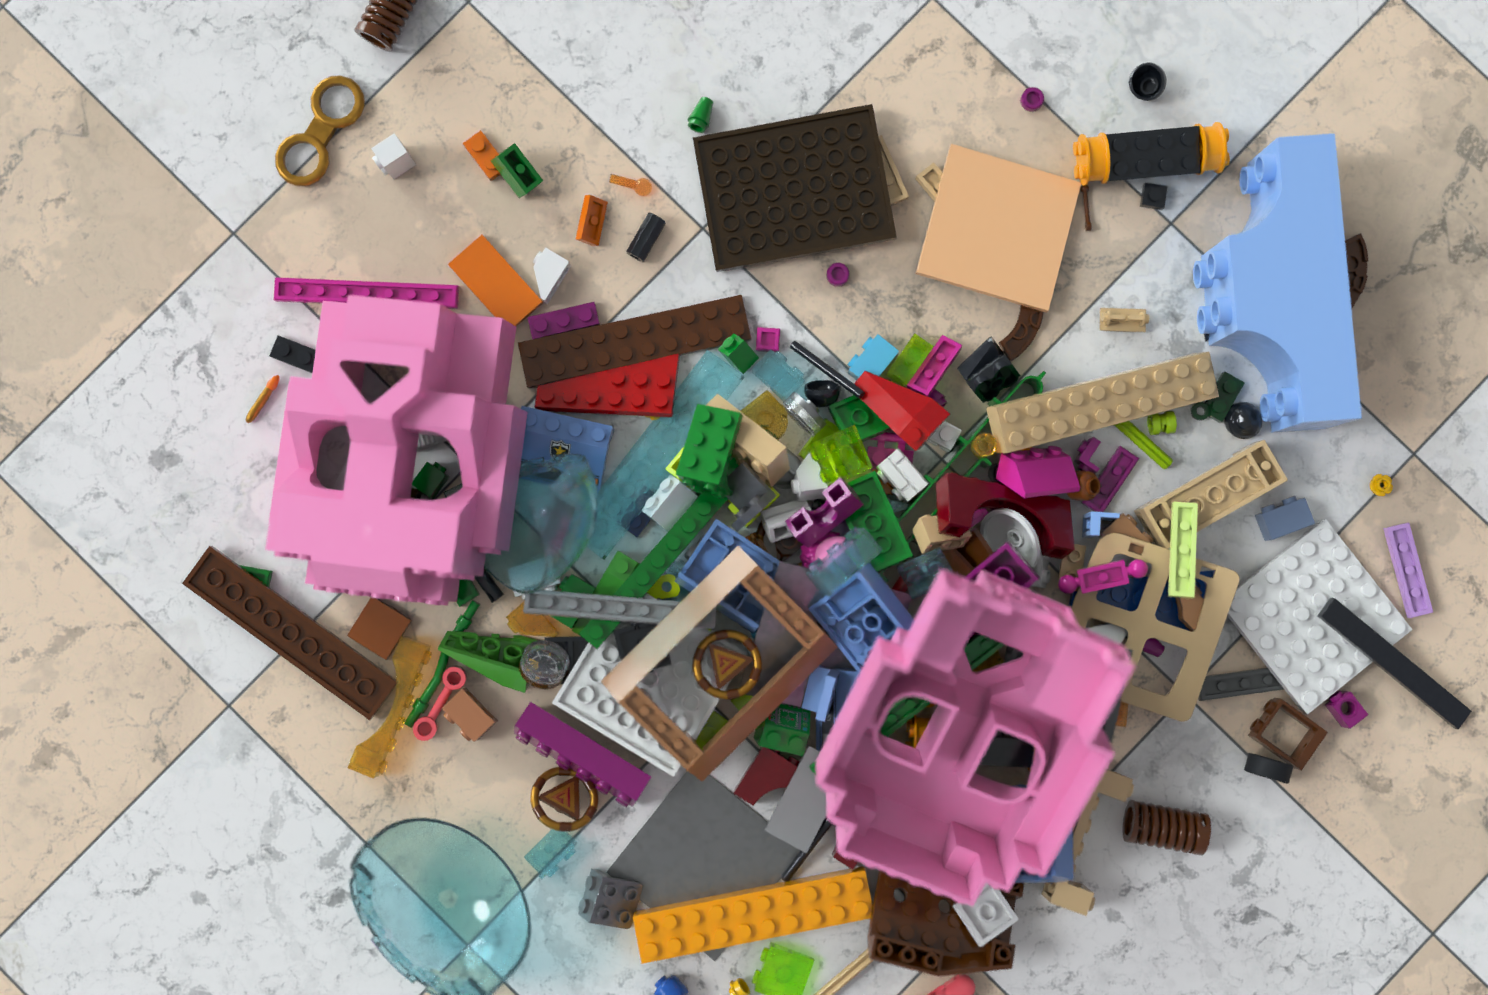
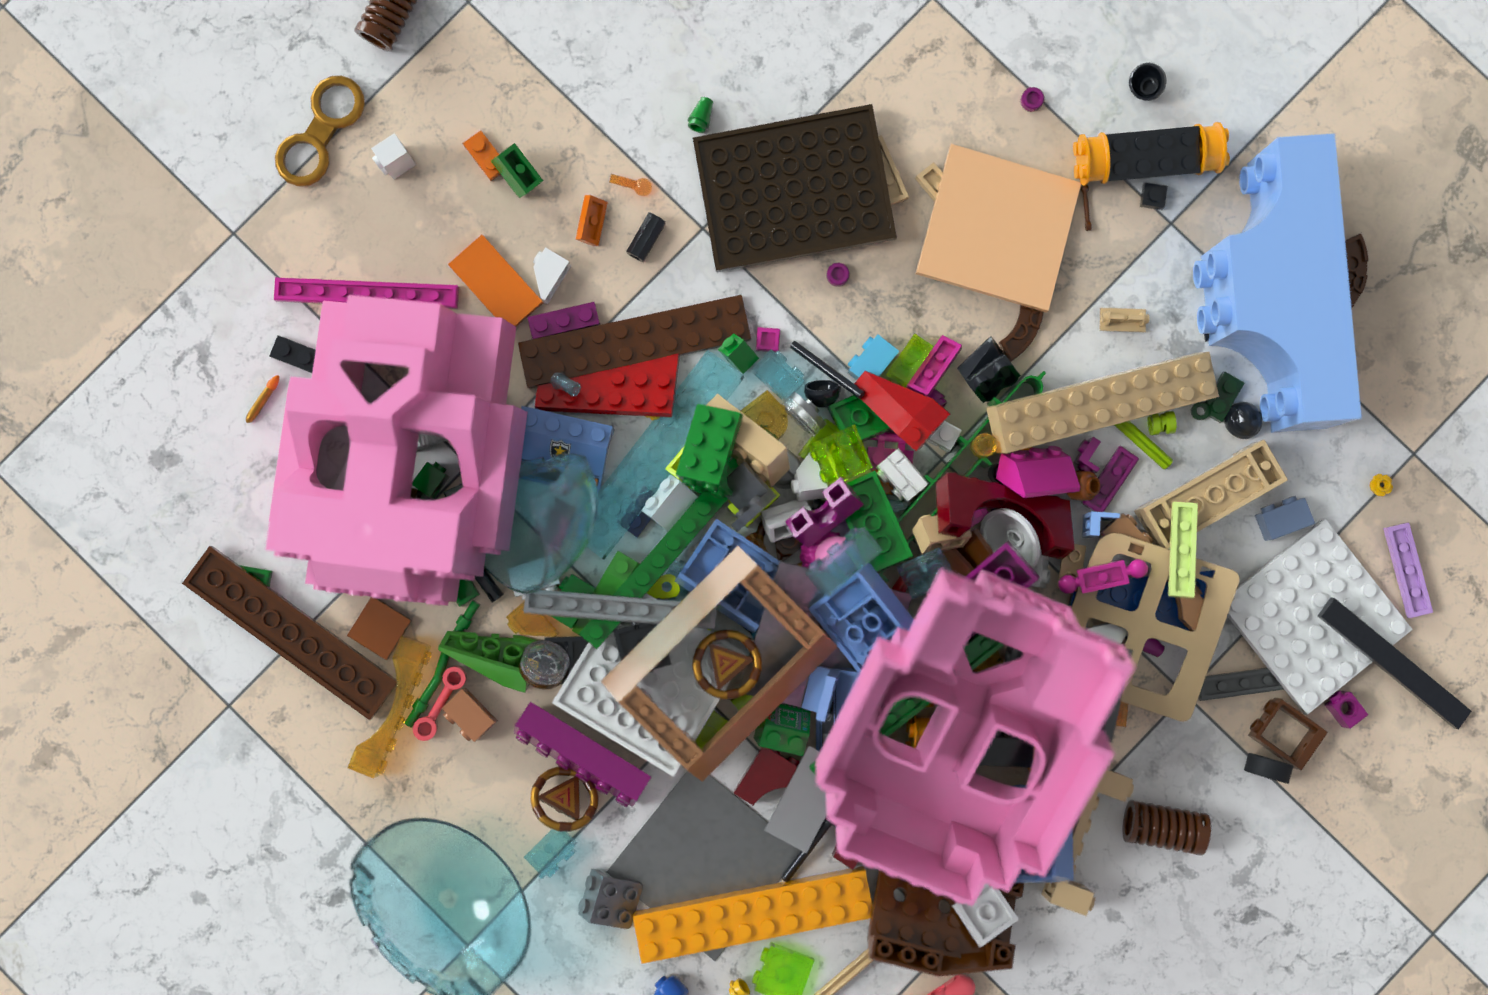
none -> clear light blue pin [551,372,581,397]

